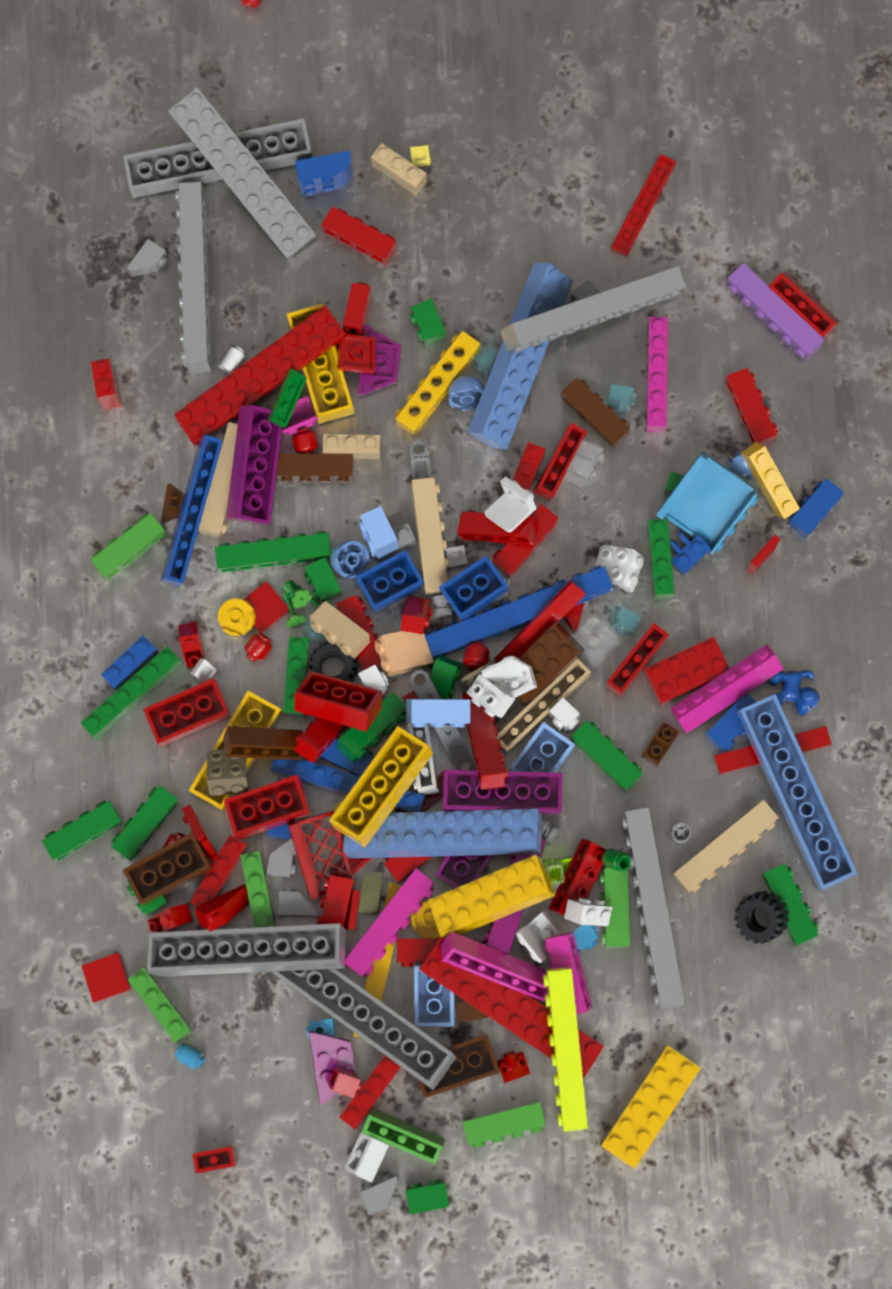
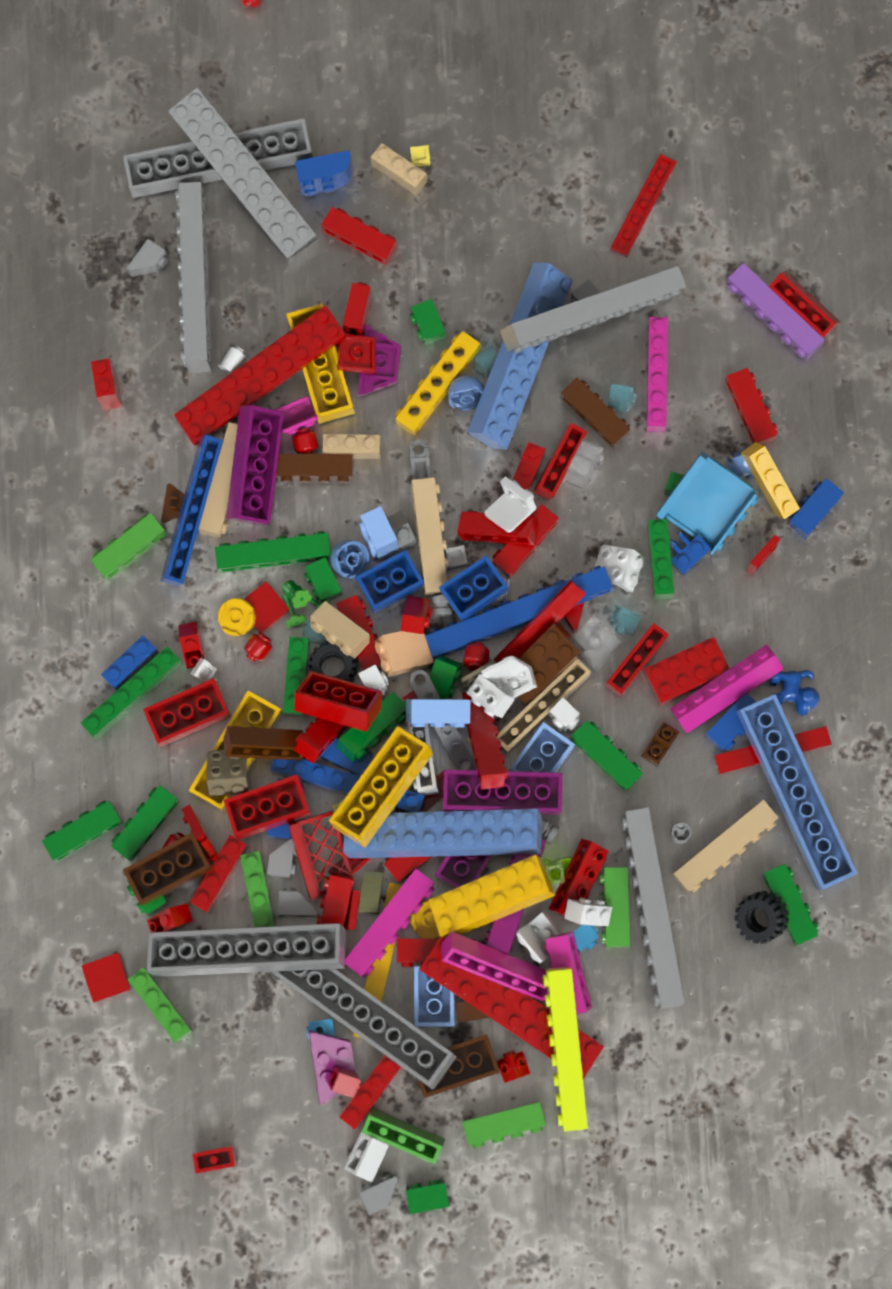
dark azure brick [174,1043,205,1070] -> none
red slope [194,884,250,932] -> none
green tile [268,369,307,429] -> none
yellow brick [600,1045,701,1169] -> none
green brick [602,848,631,872] -> none

